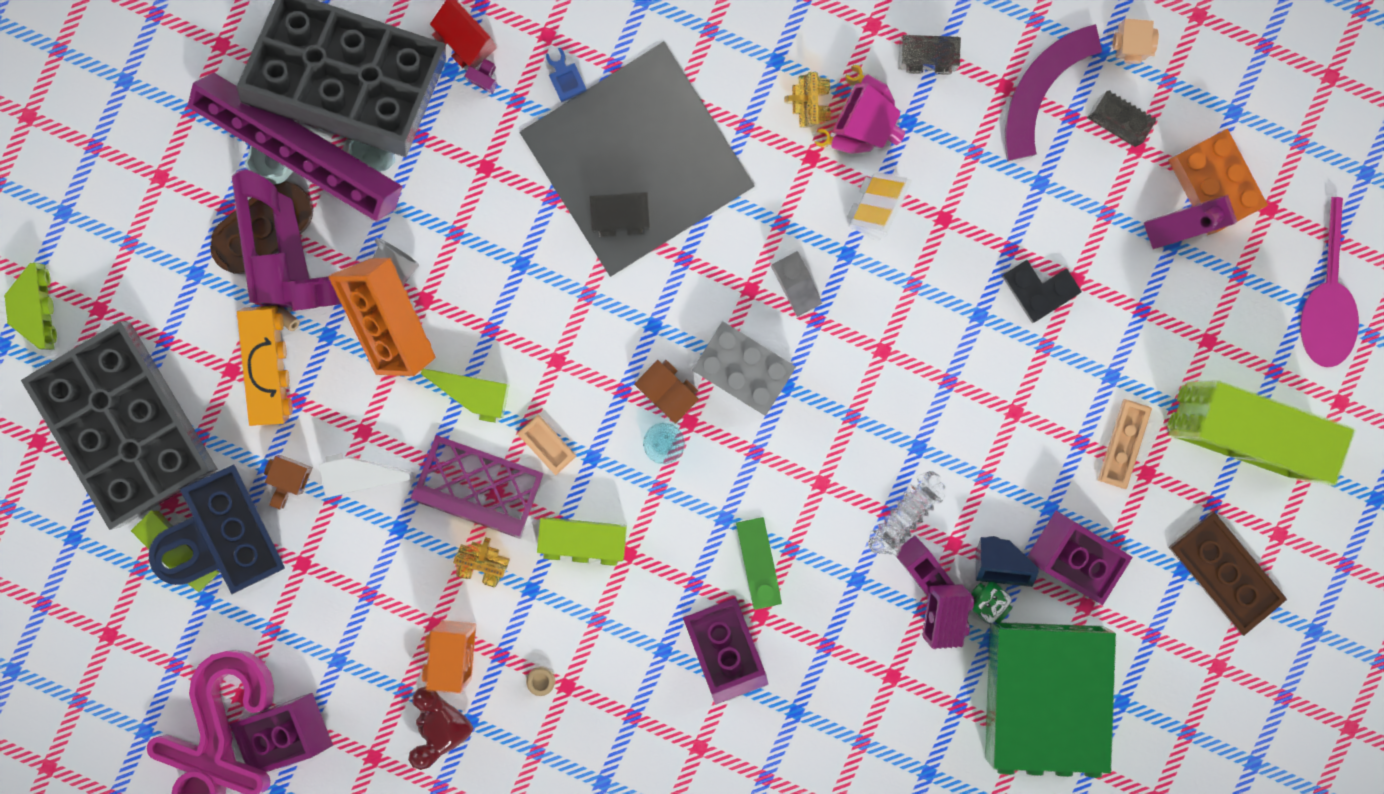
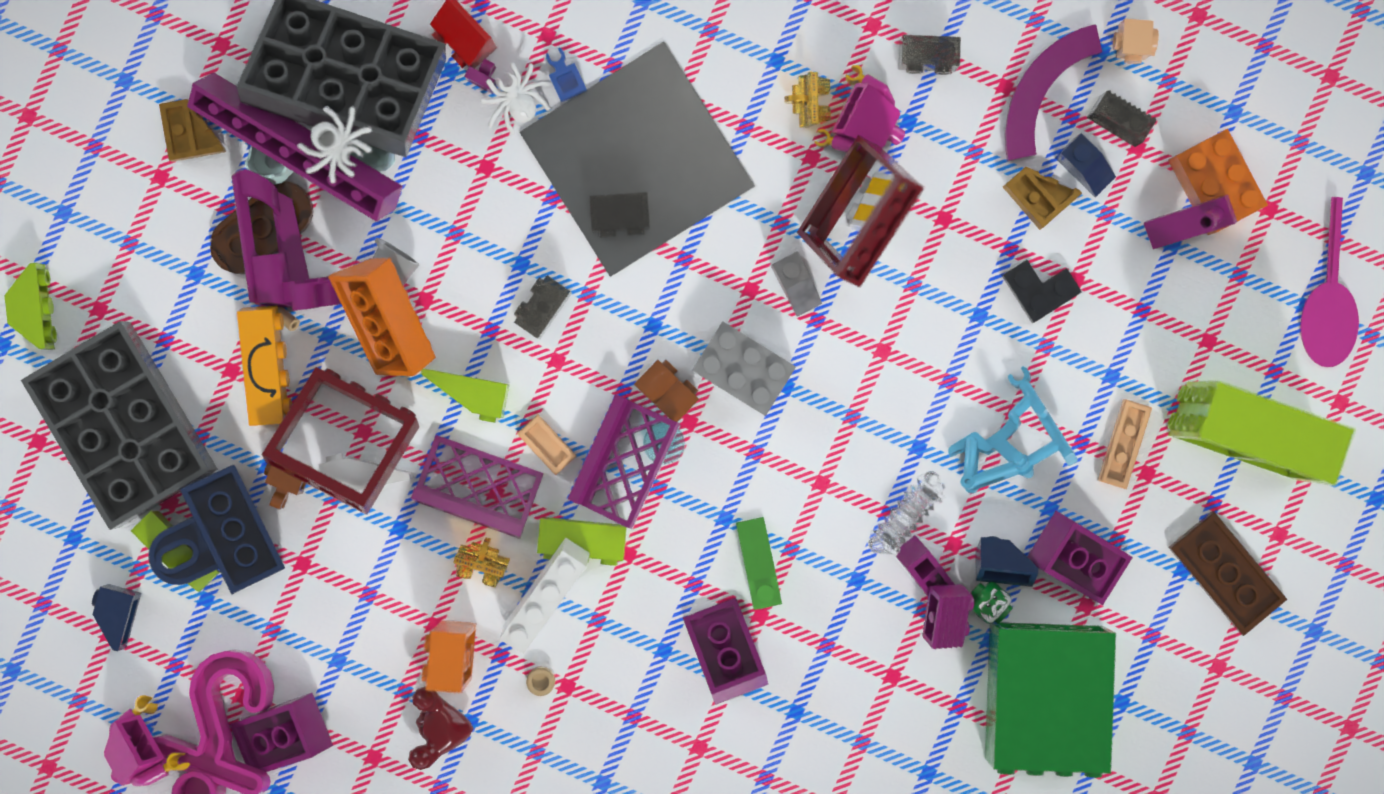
none -> dark blue slope [92,584,142,651]
none -> dark pink torso [104,695,190,787]
none -> pearl gold wing [159,99,226,162]
none -> dark red window [261,367,419,515]
none -> white animal [298,107,371,183]
none -> white animal [480,63,551,135]
none -> white brick [499,538,590,654]
none -> clear smoke brick [513,275,573,340]
none -> magenta fence [568,394,680,529]
none -> dark red window [797,135,925,288]
none -> medium azure piece [948,366,1078,494]
none -> pearl gold wing [1003,167,1082,230]
none -> dark blue slope [1055,133,1116,198]

